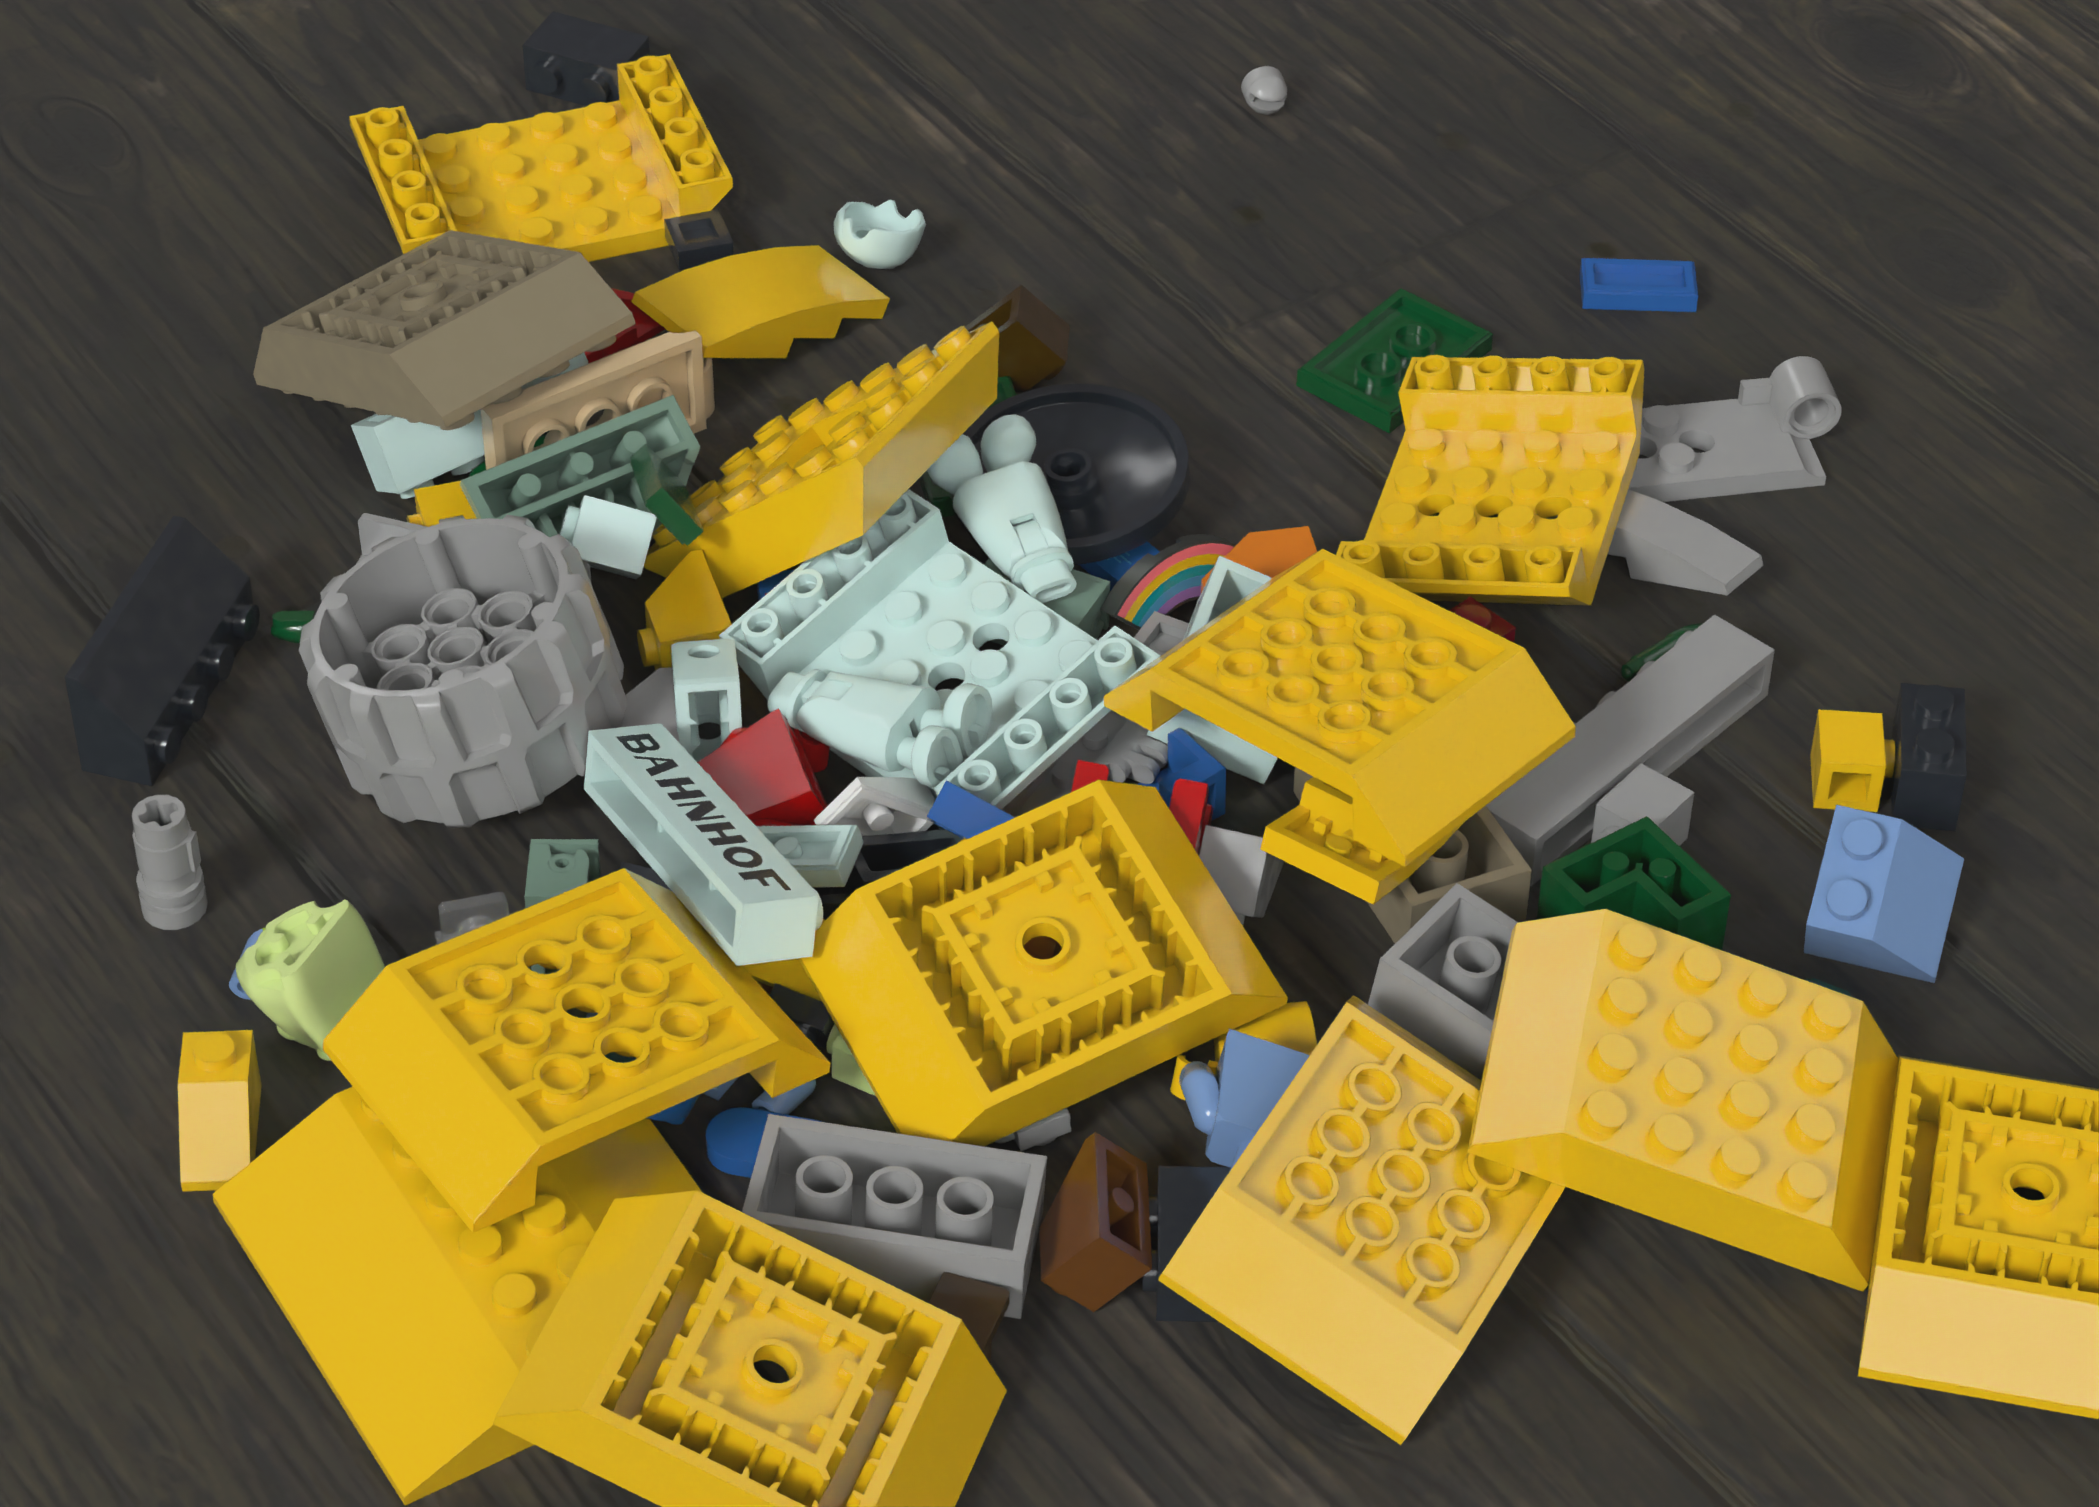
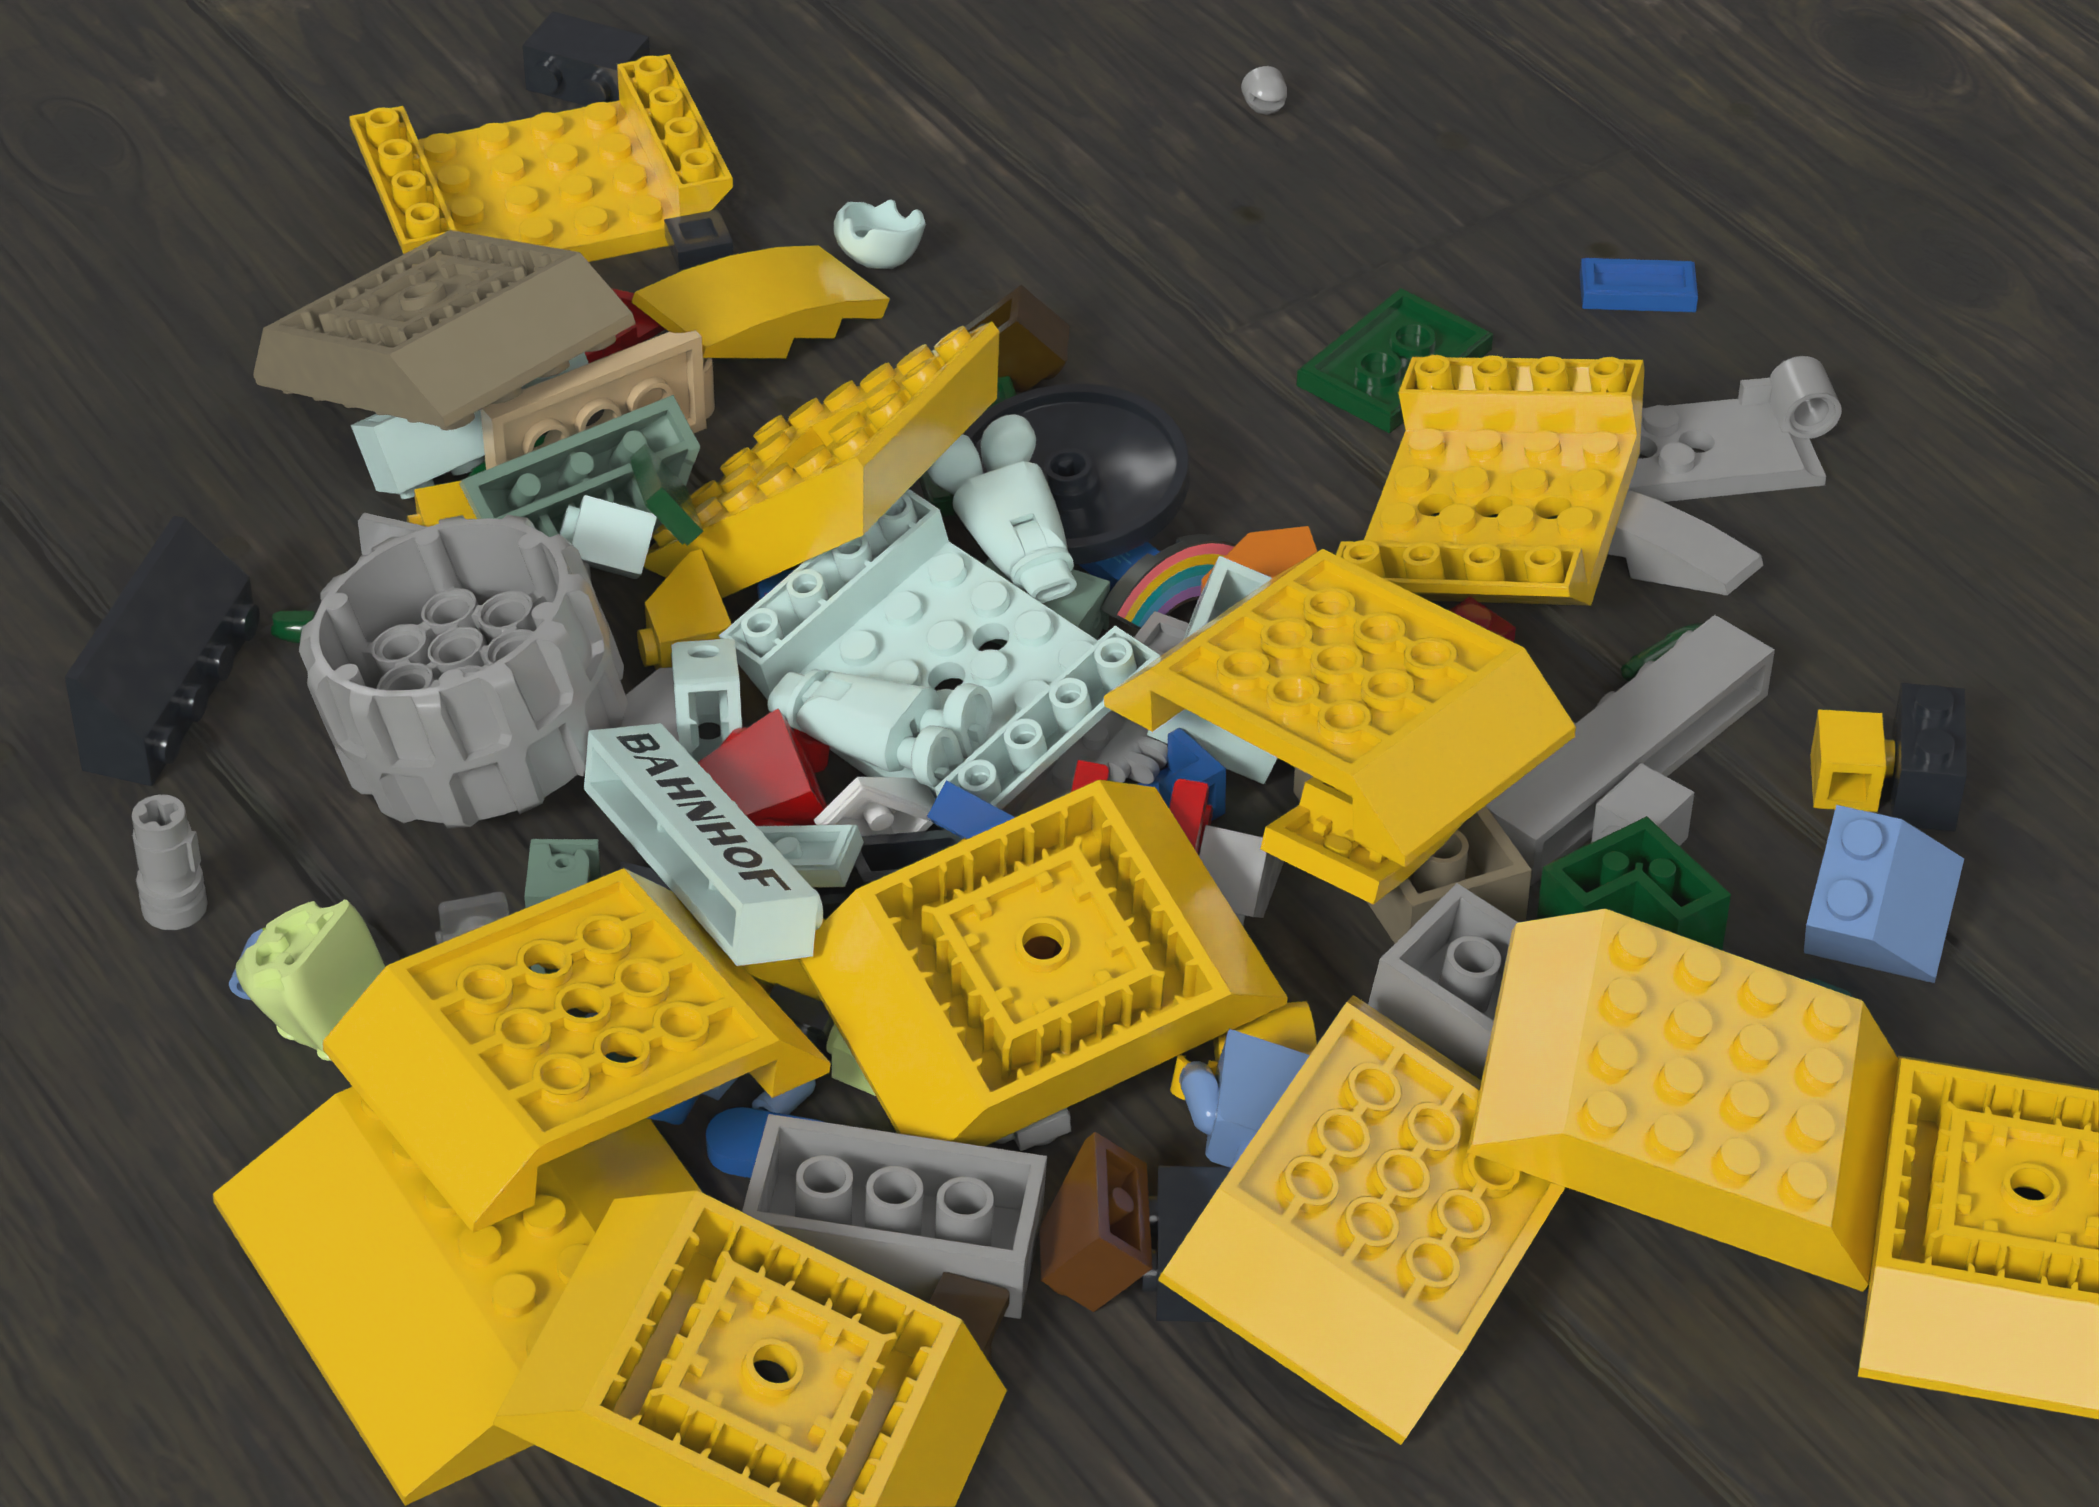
yellow slope [178,1030,261,1192] -> none

